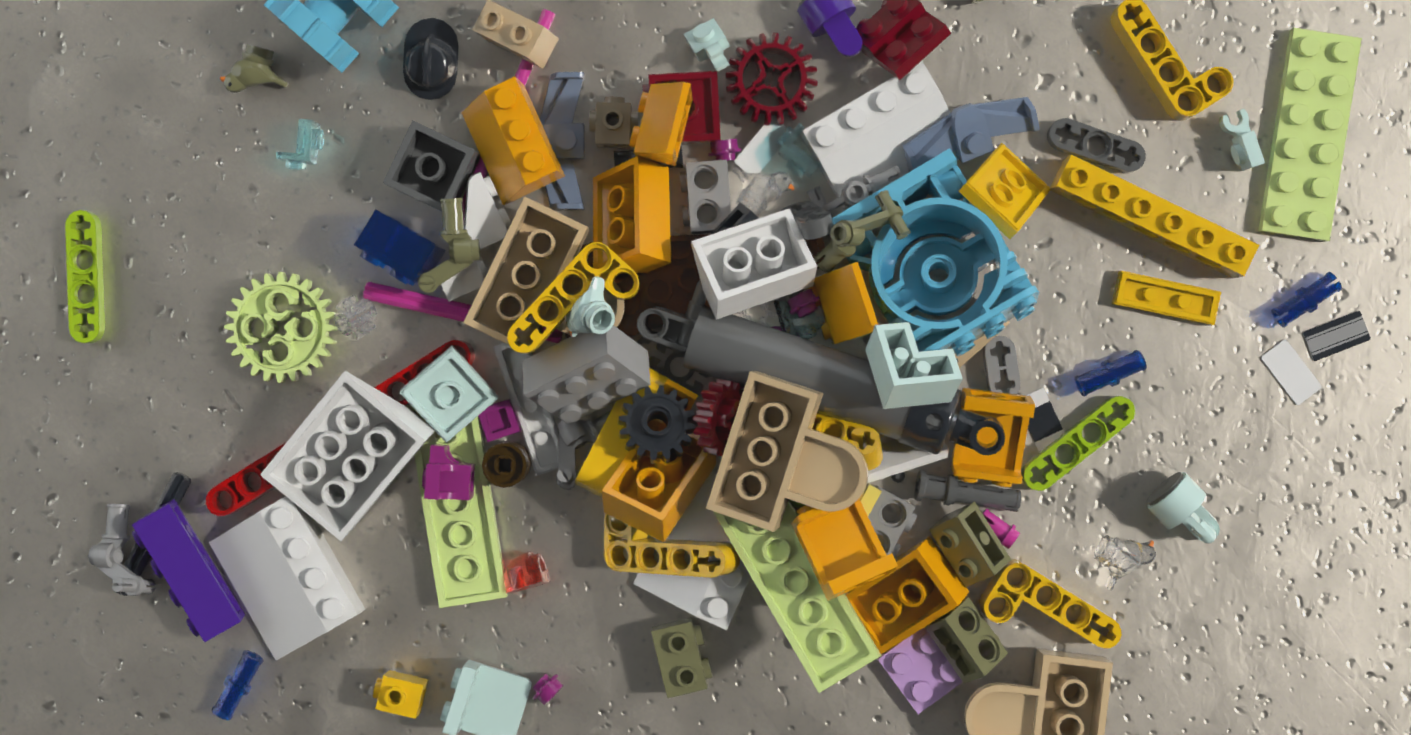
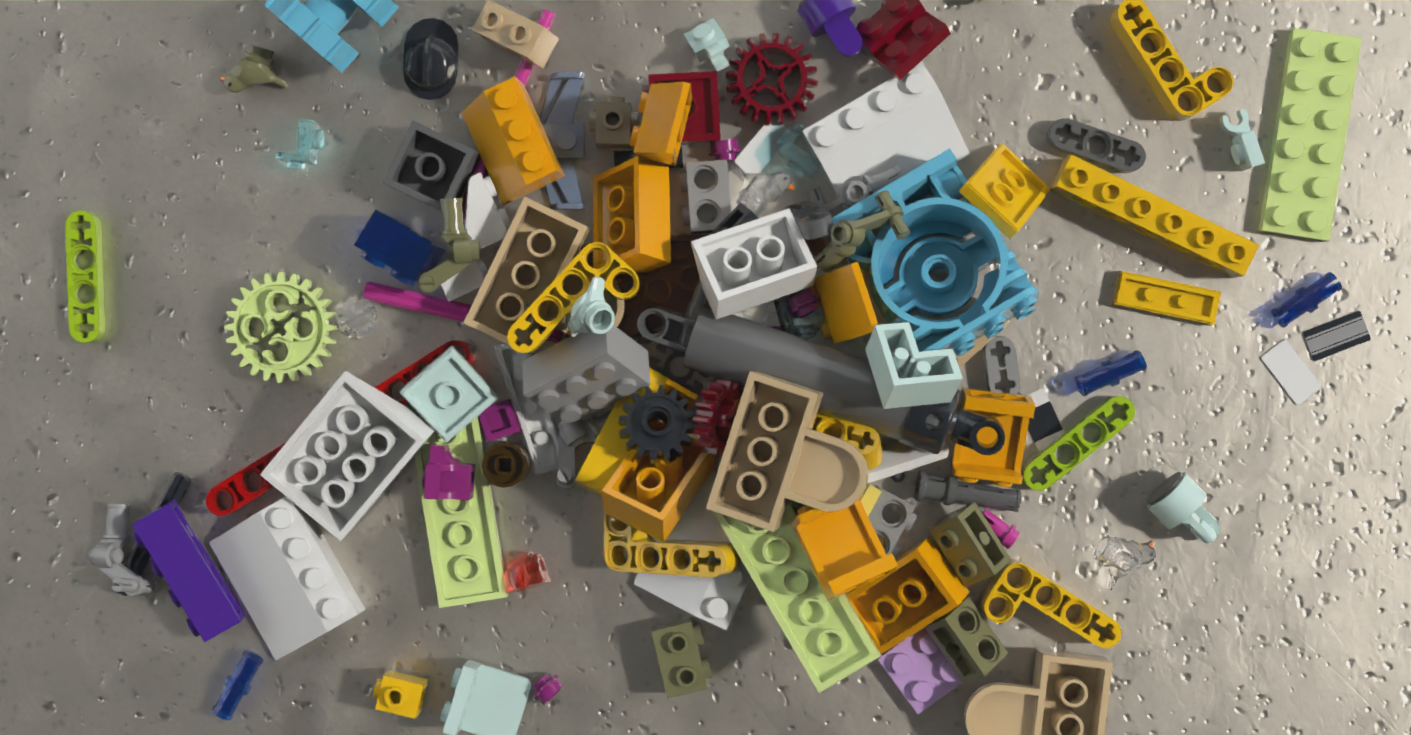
sand blue plate [903,97,1040,172] -> none

